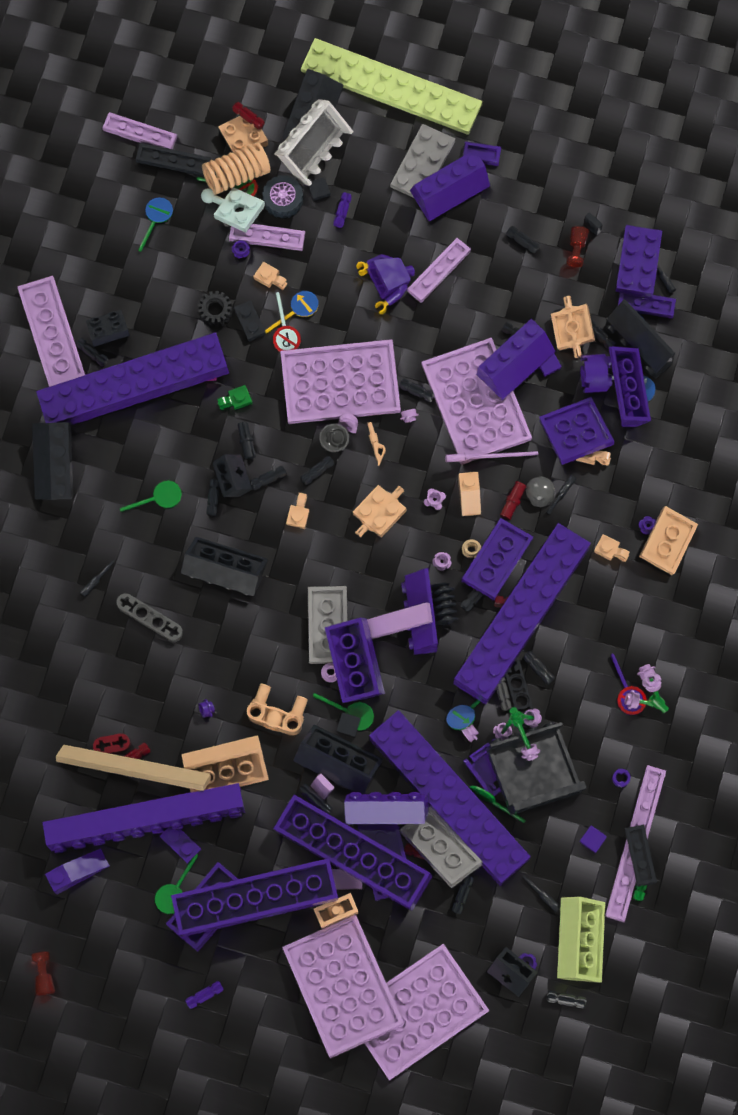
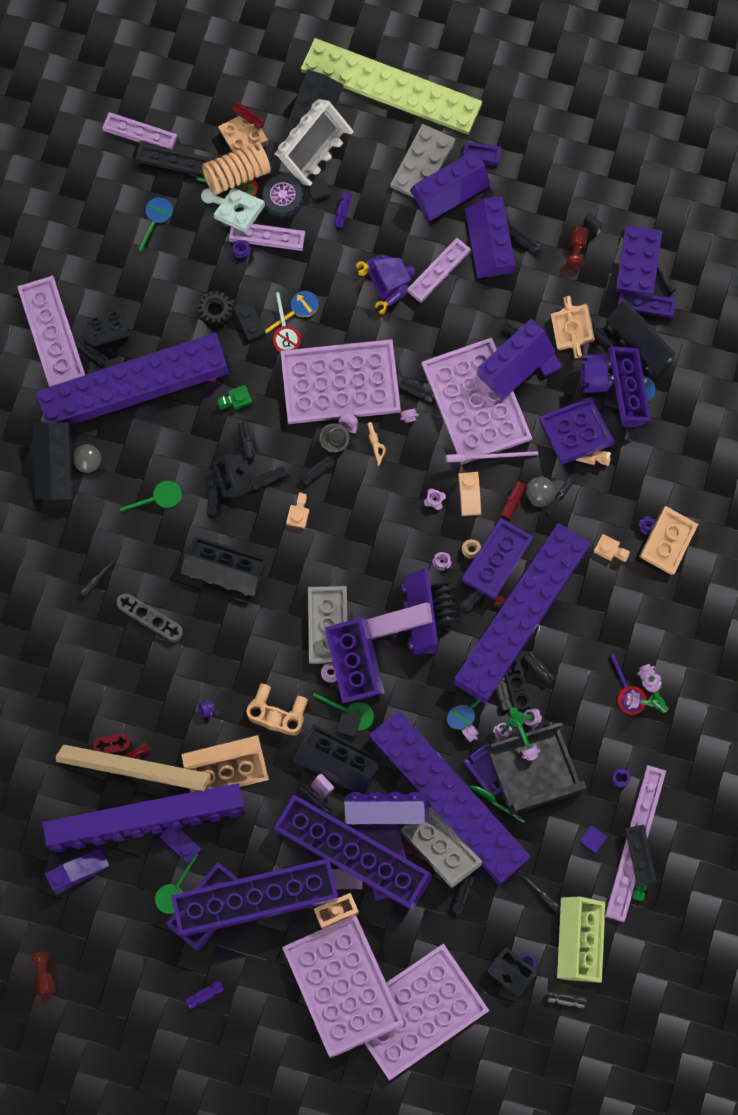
light nougat plate [253,262,287,290] -> none
light nougat plate [353,485,407,538] -> none
none -> dark grey hair [72,444,101,473]
none -> dark purple slope [465,196,515,278]

